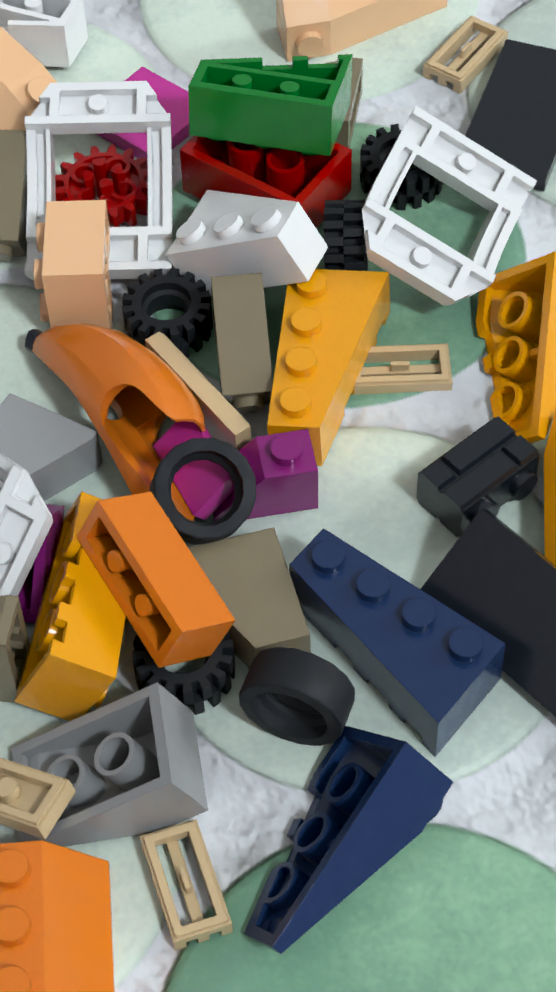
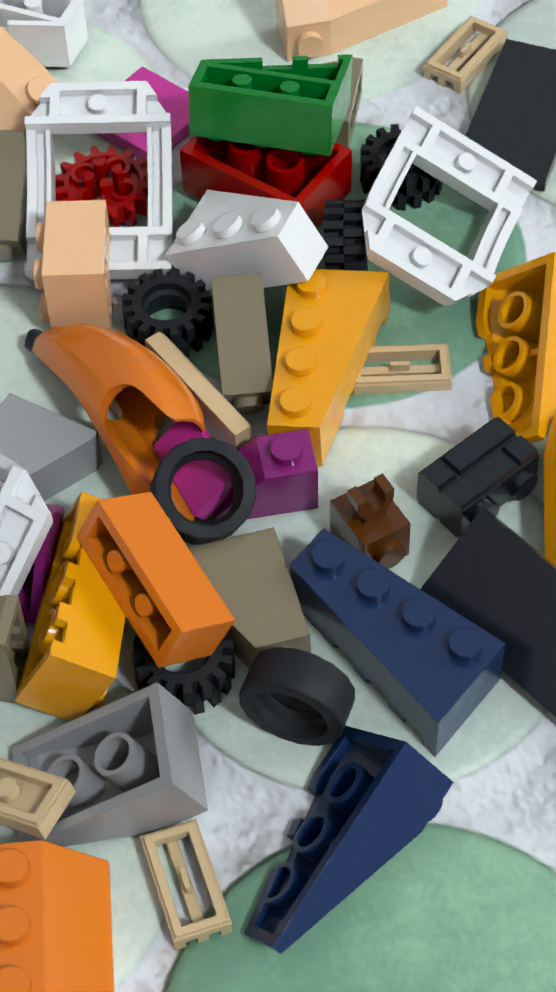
none -> reddish brown brick [330,473,411,569]

